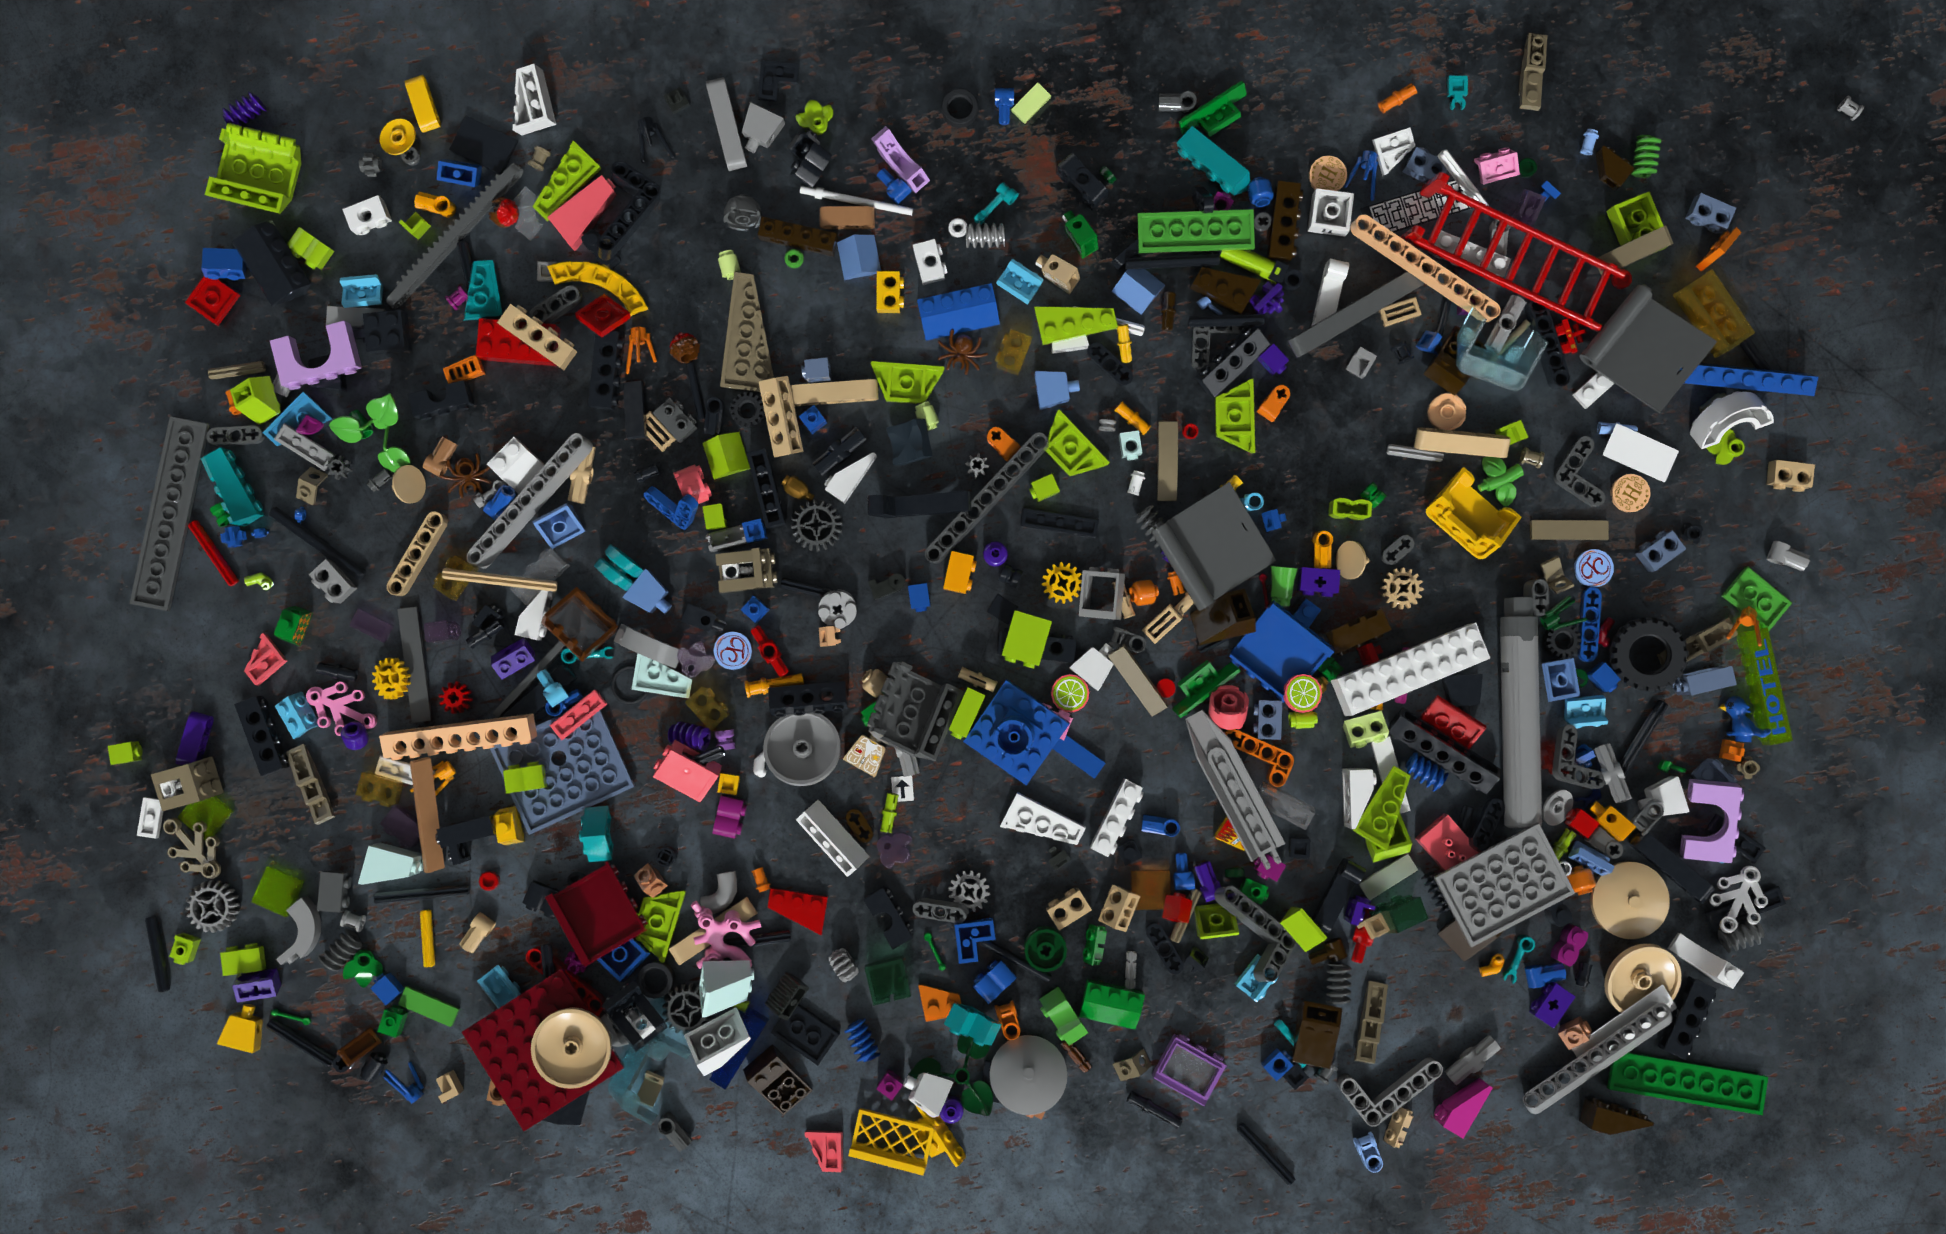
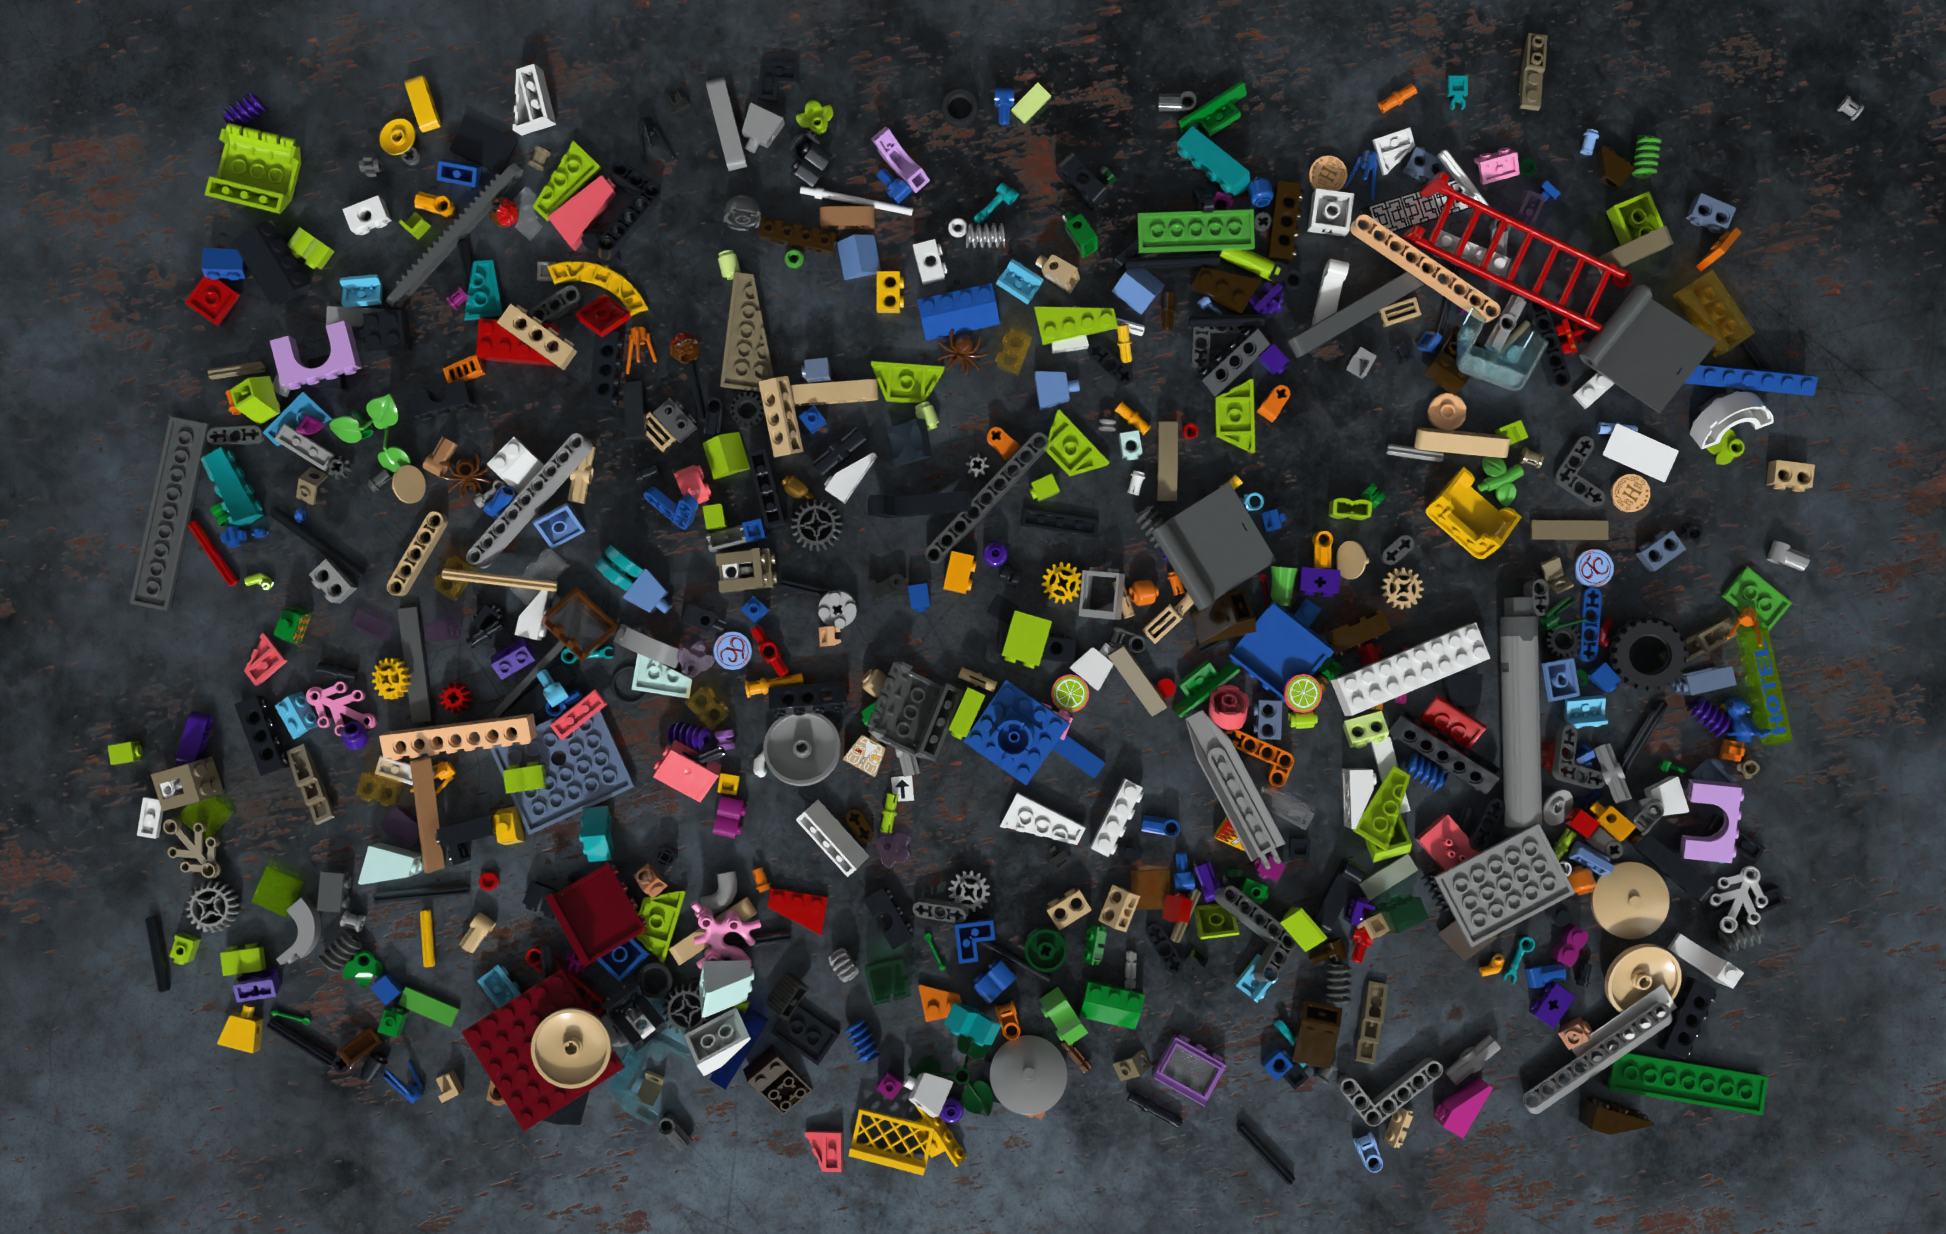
none -> dark purple piece [1687,695,1731,737]

